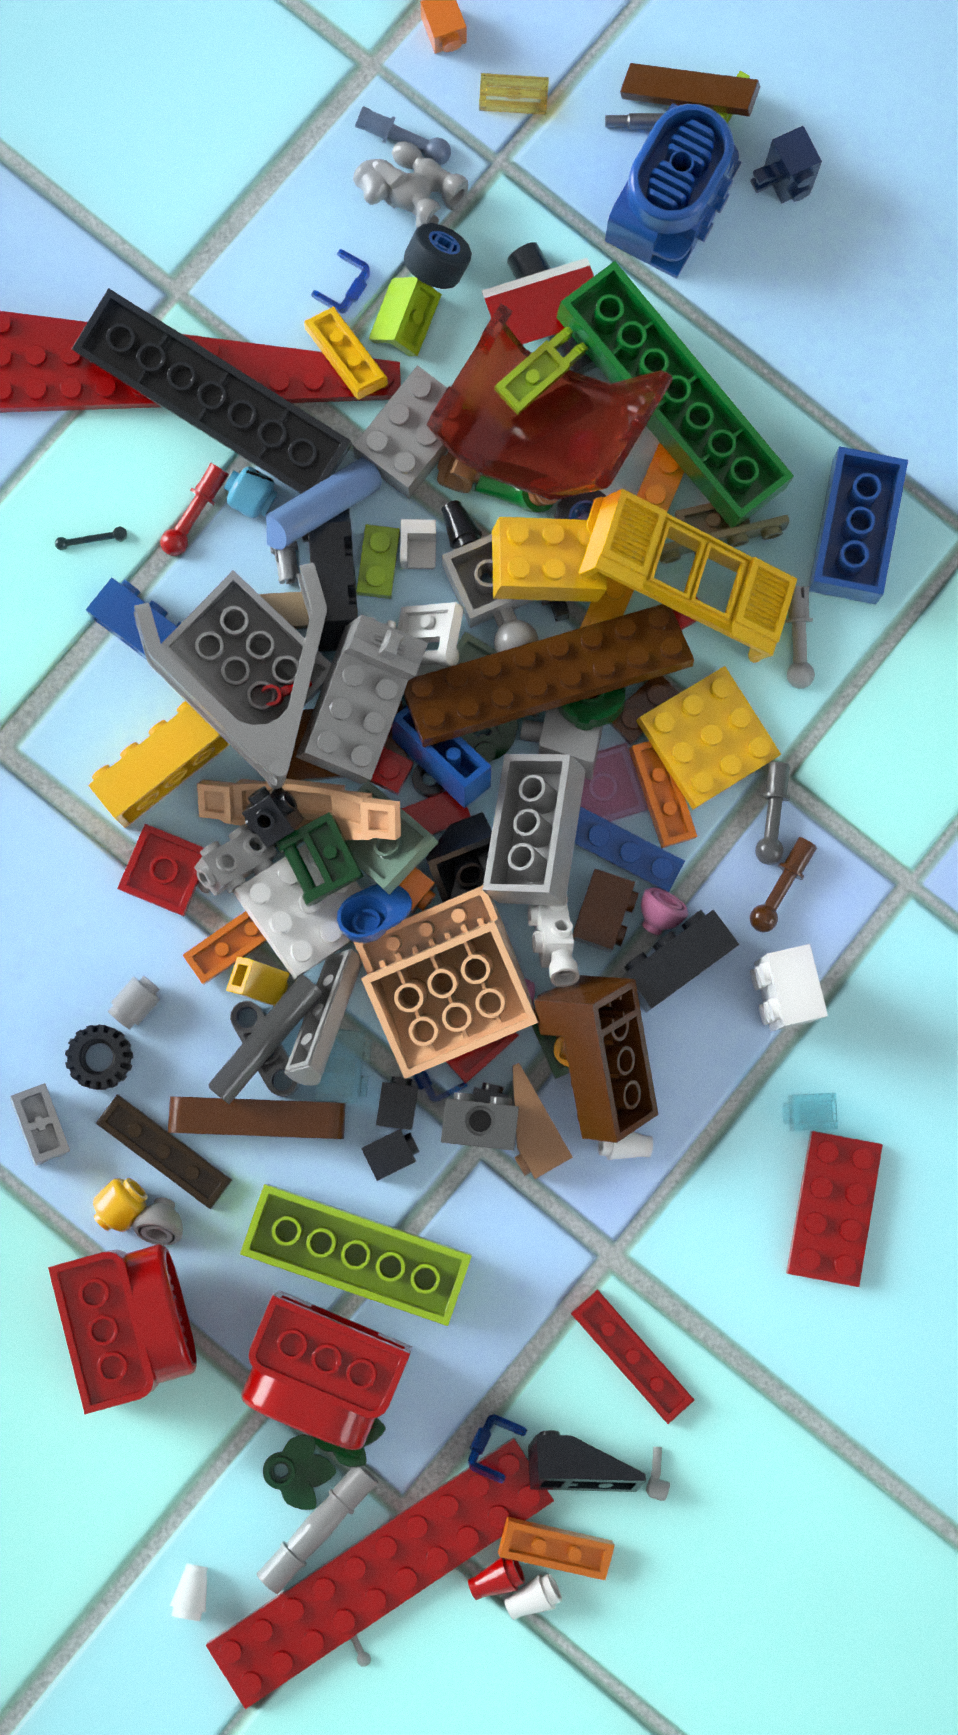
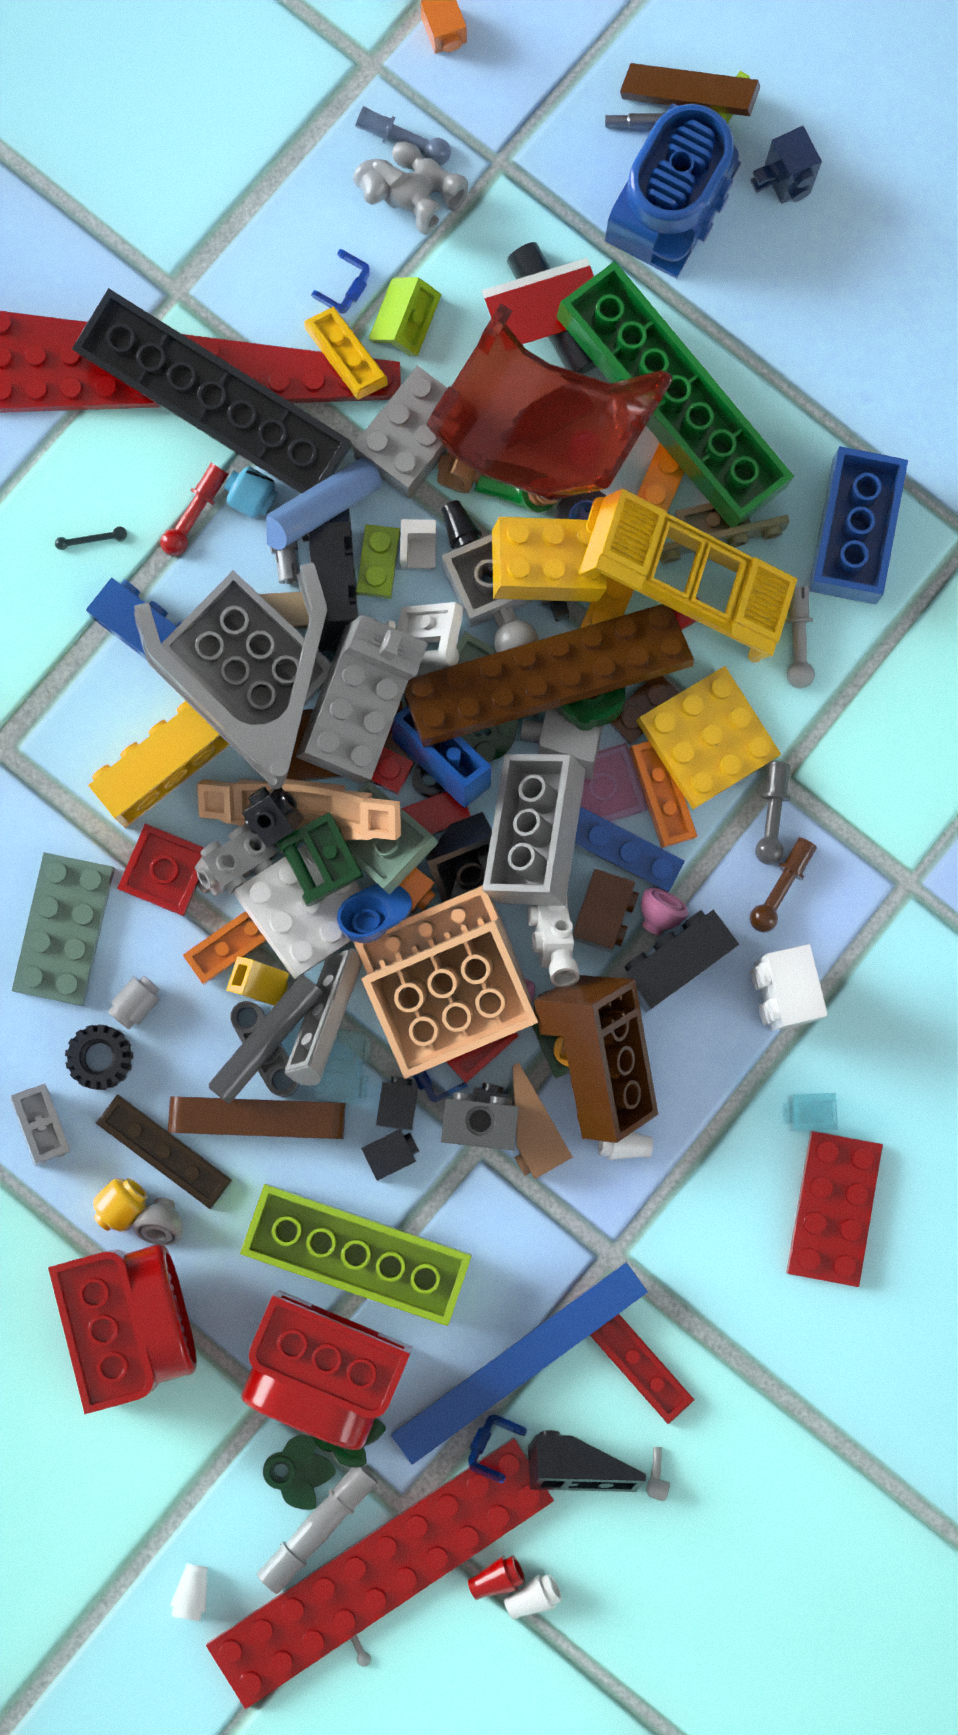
red hand [261,681,312,707] -> none
black wheel [403,223,472,289] -> none
clear yellow tile [479,73,549,115] -> none
lime hinge [494,326,589,415] -> none
orange plate [498,1517,615,1580] -> none
none -> sand green plate [11,852,115,1006]
none -> blue tile [391,1261,648,1465]

